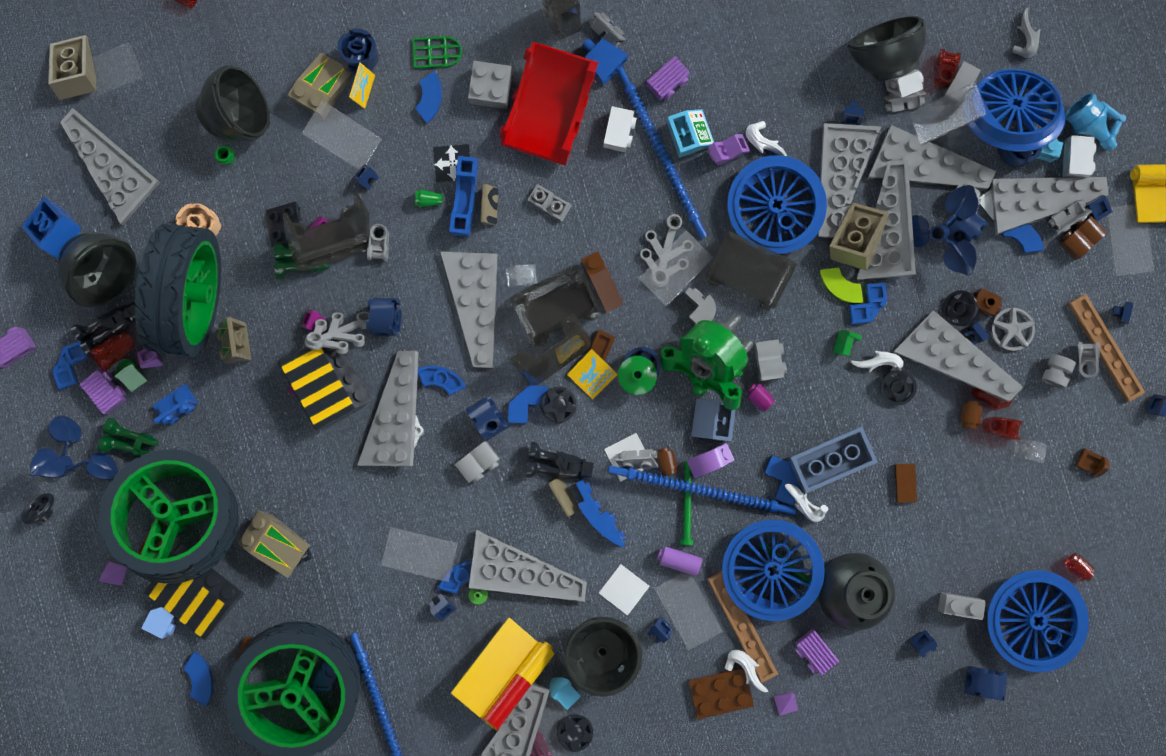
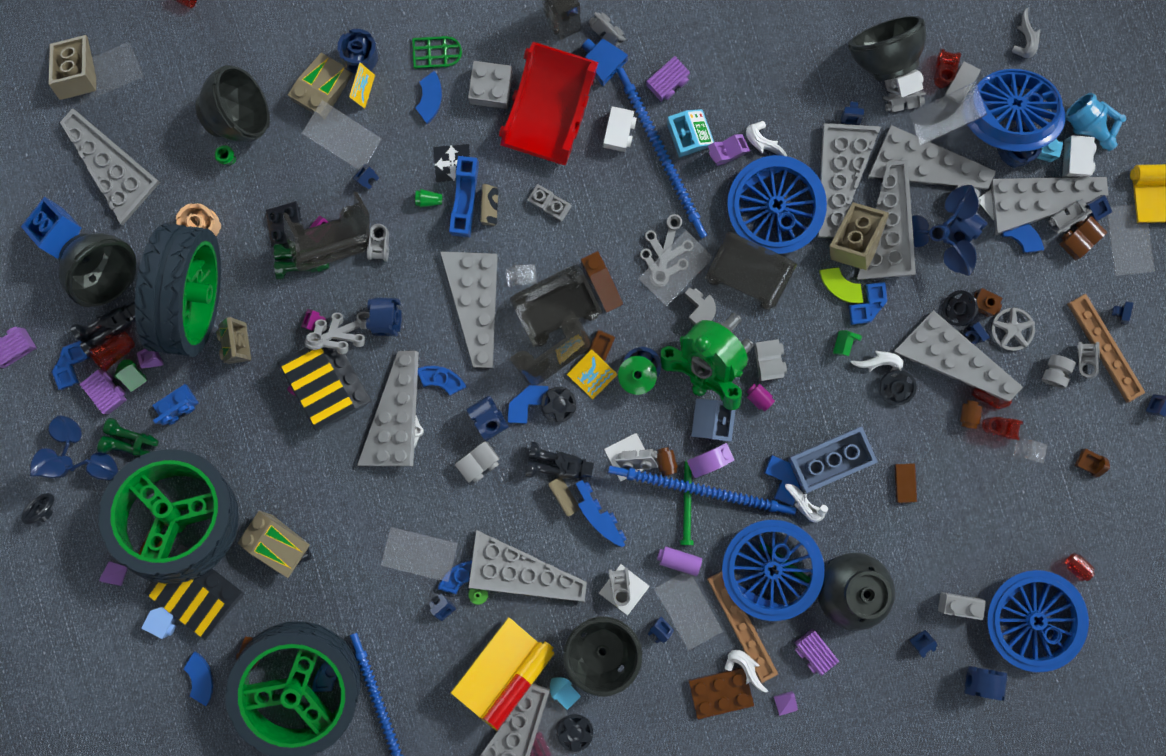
none -> light grey piece [609,567,630,606]

